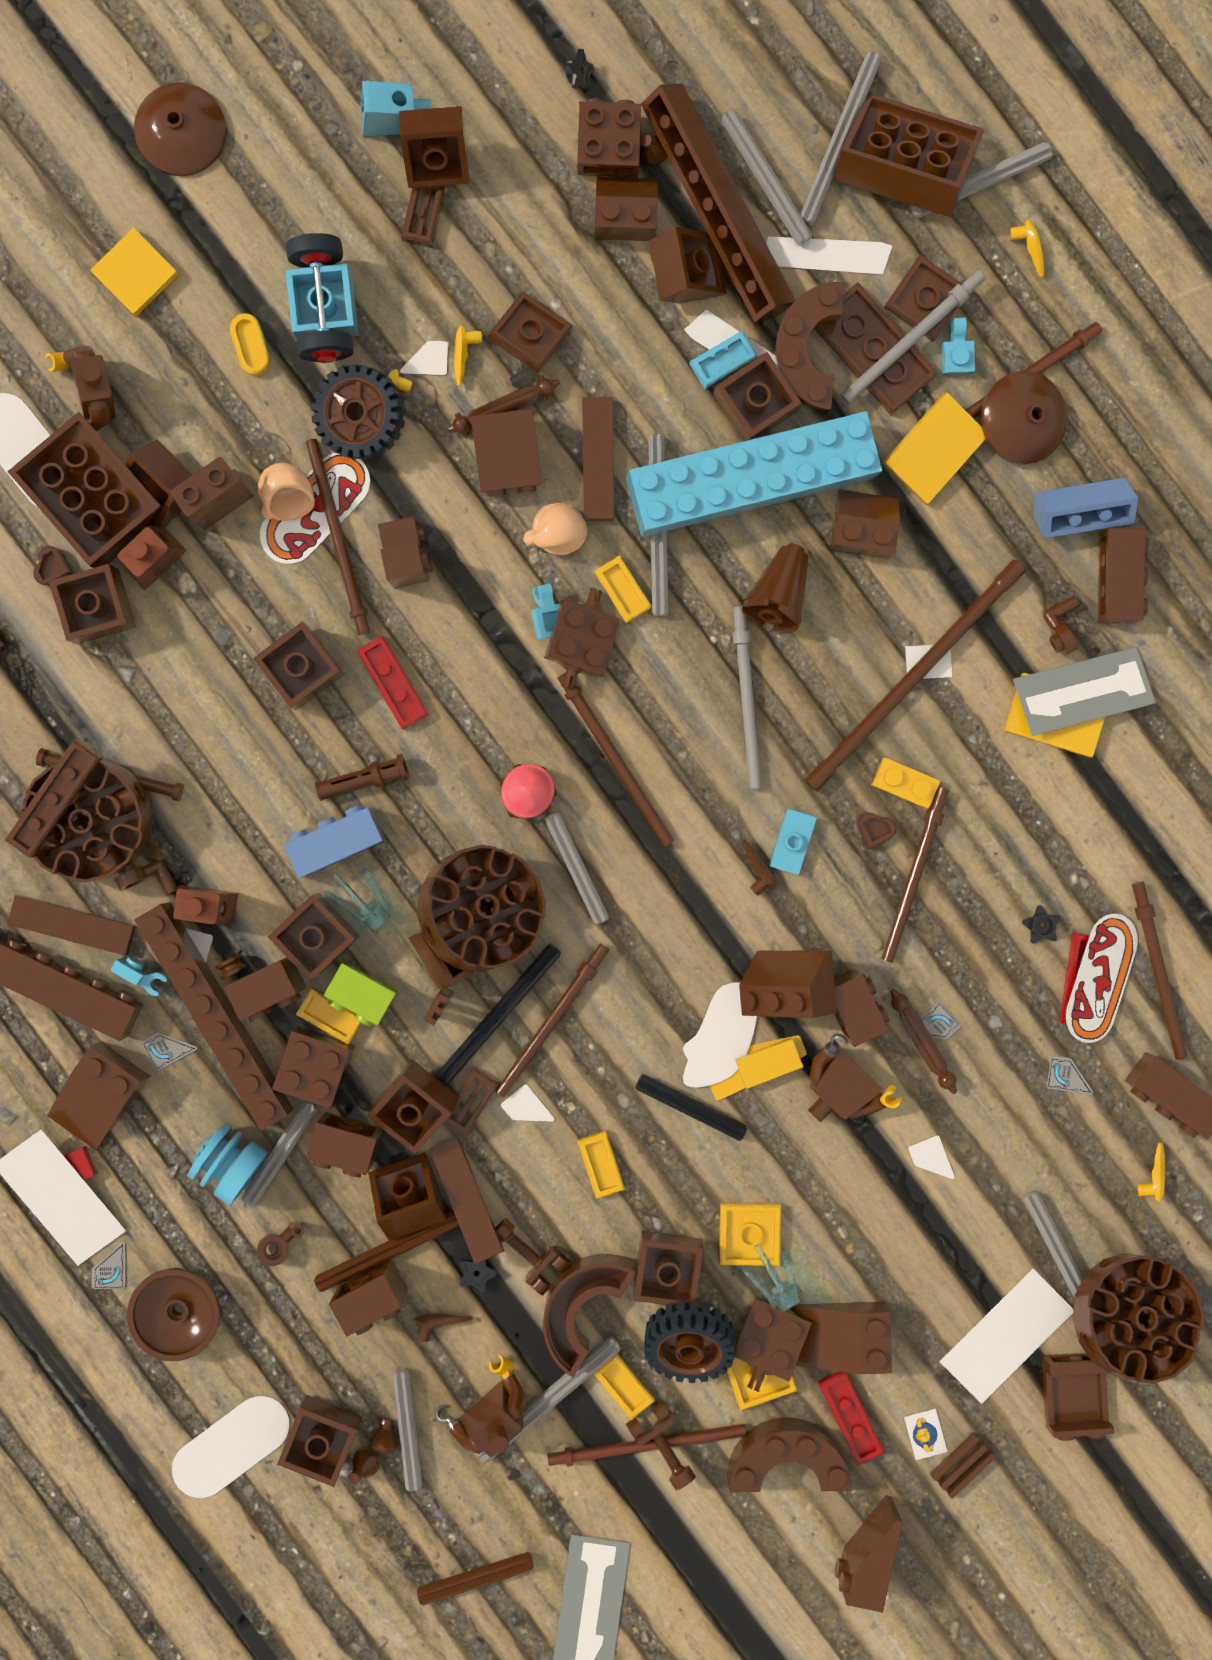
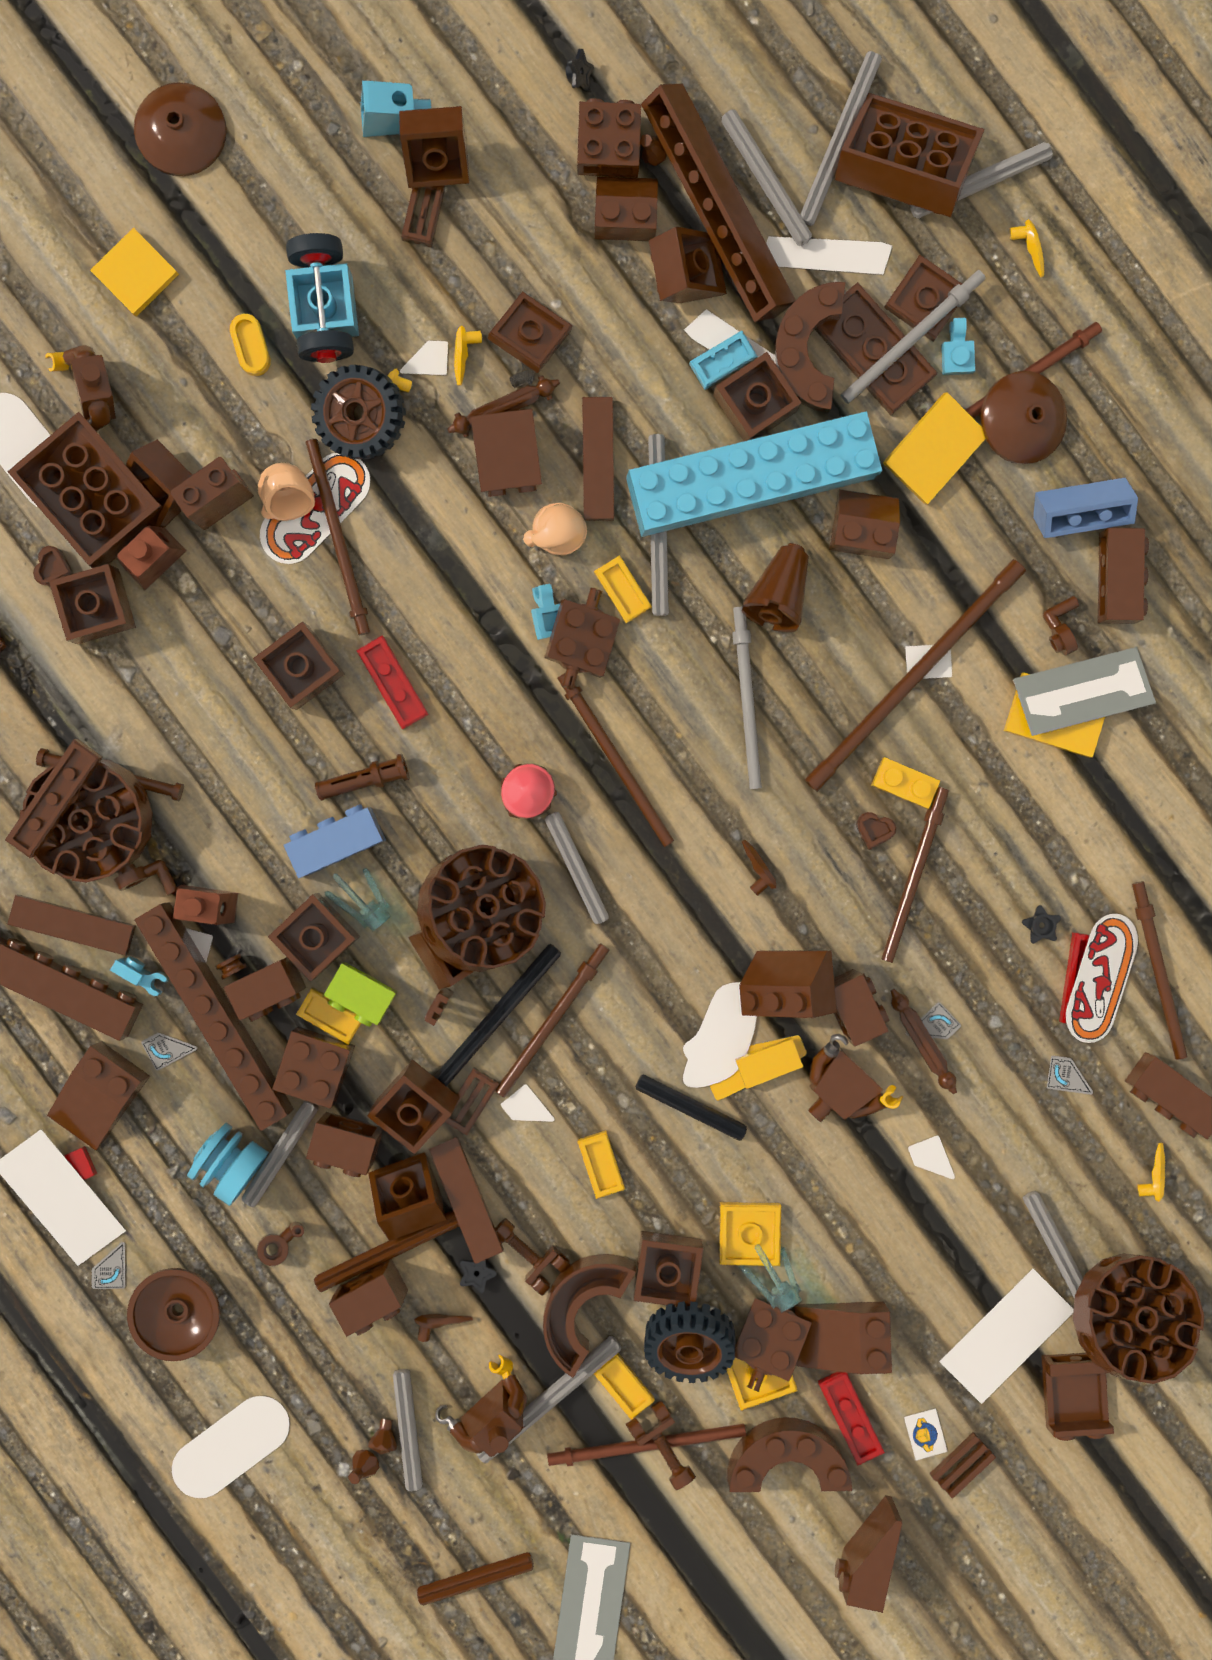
reddish brown brick [277,1395,362,1487] -> none
reddish brown brick [378,516,433,589] -> none
medium azure plate [769,808,817,875] -> none

